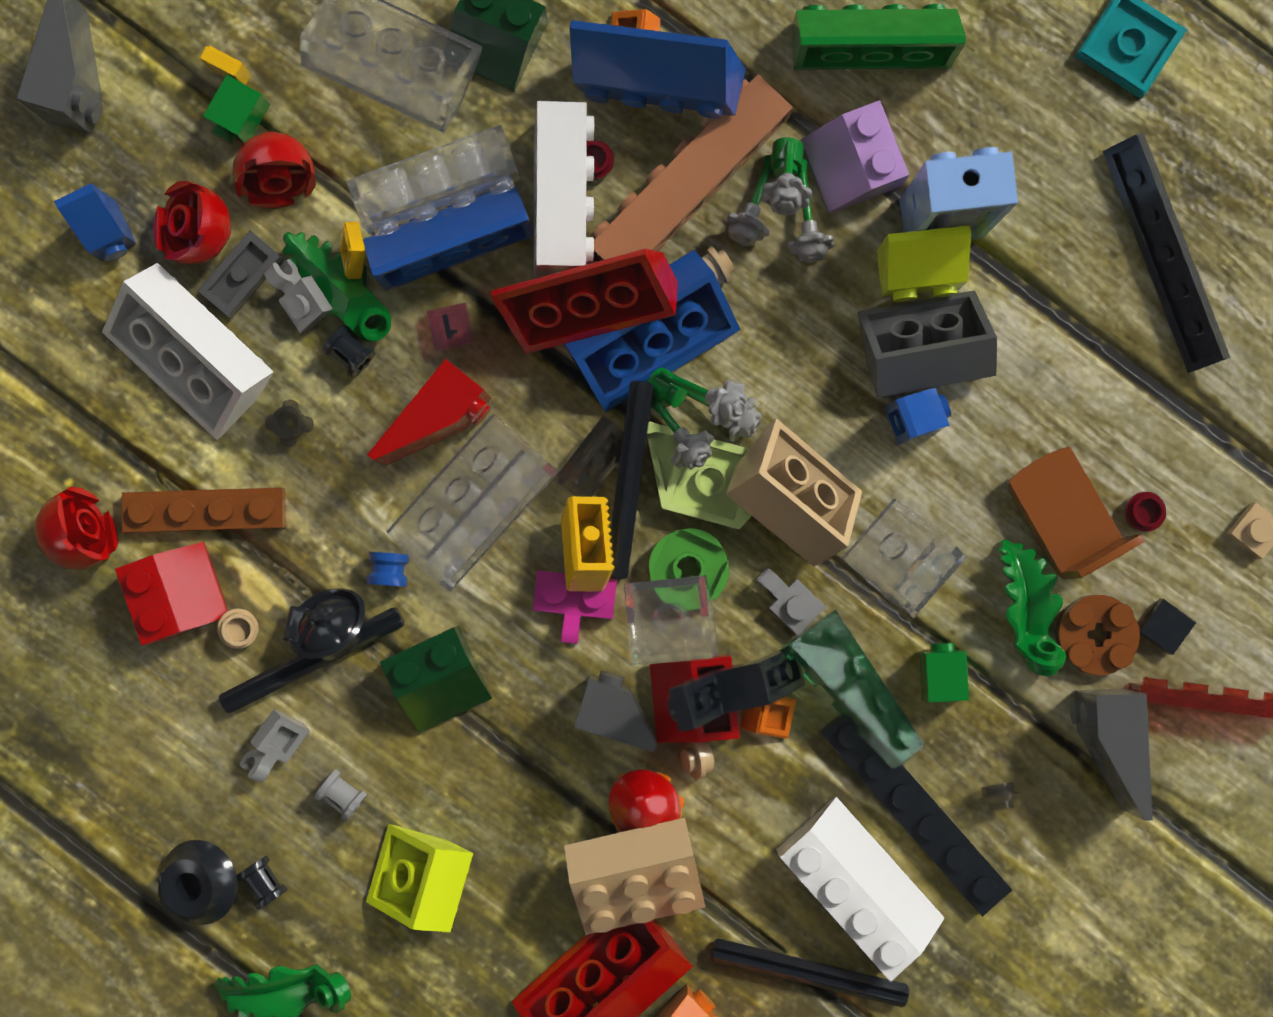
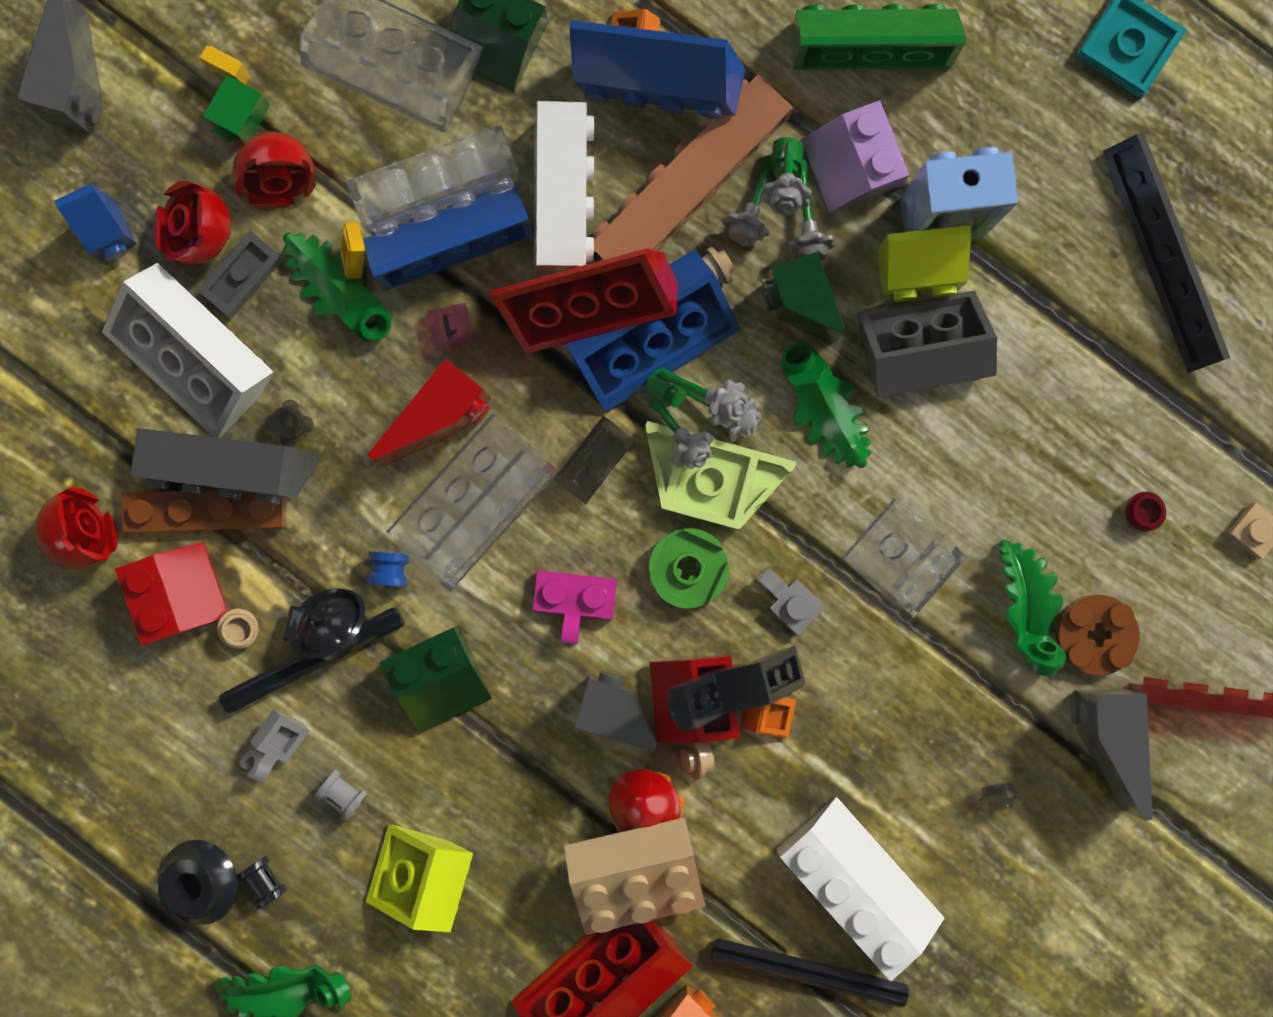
light grey plate [264,259,332,333] -> none
black bush [322,325,376,378] -> none
yellow brick [561,496,615,592] -> none
dark red plate [586,140,614,180] -> none
black axle [609,380,654,580] -> none
clear slope [624,575,719,665] -> none
tan slope [726,418,862,567] -> none
clear green wing [780,610,925,769] -> none
black plate [820,705,1012,917] -> none
blue slope [884,387,951,445] -> none
green brick [919,643,969,703] -> none
dark orange piece [1007,446,1145,580] -> none
black tile [1139,599,1196,655] -> none
none -> dark grey wedge [130,428,320,504]
none -> dark green slope [761,251,845,343]
none -> green plant [781,343,871,468]

